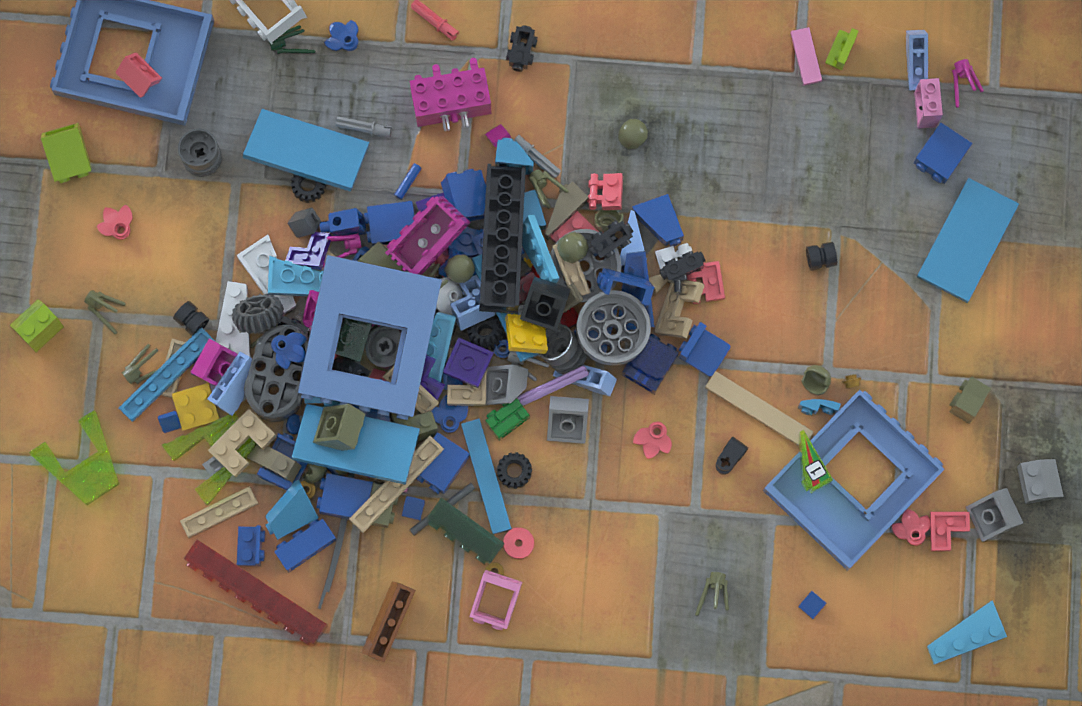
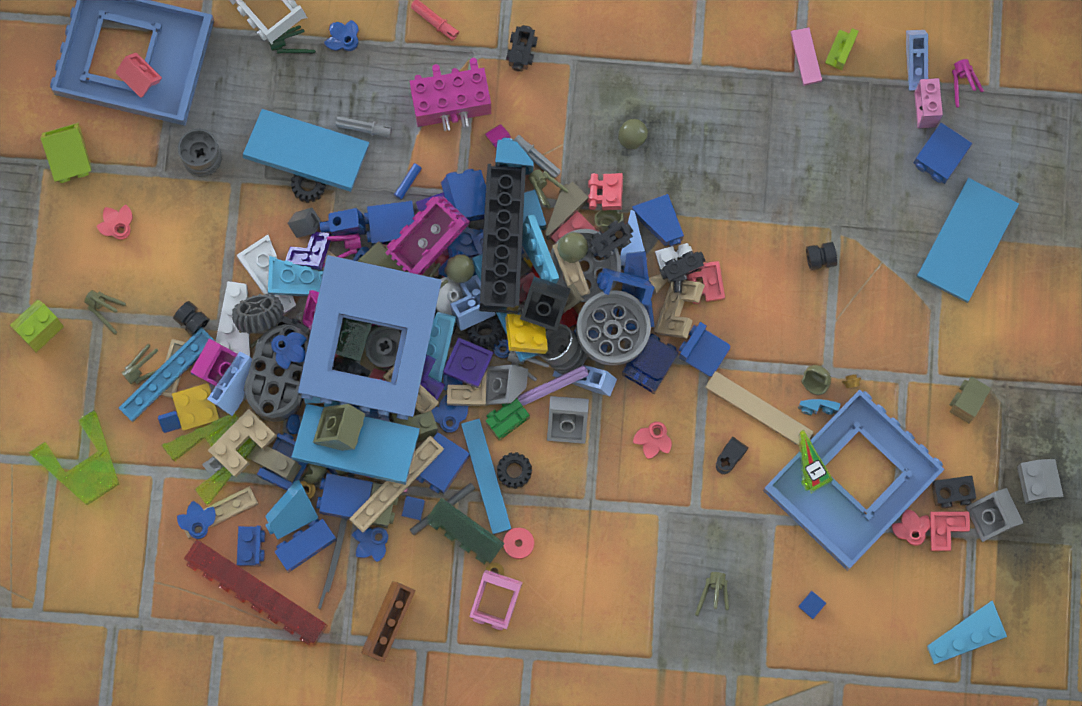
none -> blue plate [177,501,216,539]
none -> blue plate [352,527,388,562]
none -> black brick [932,475,976,509]

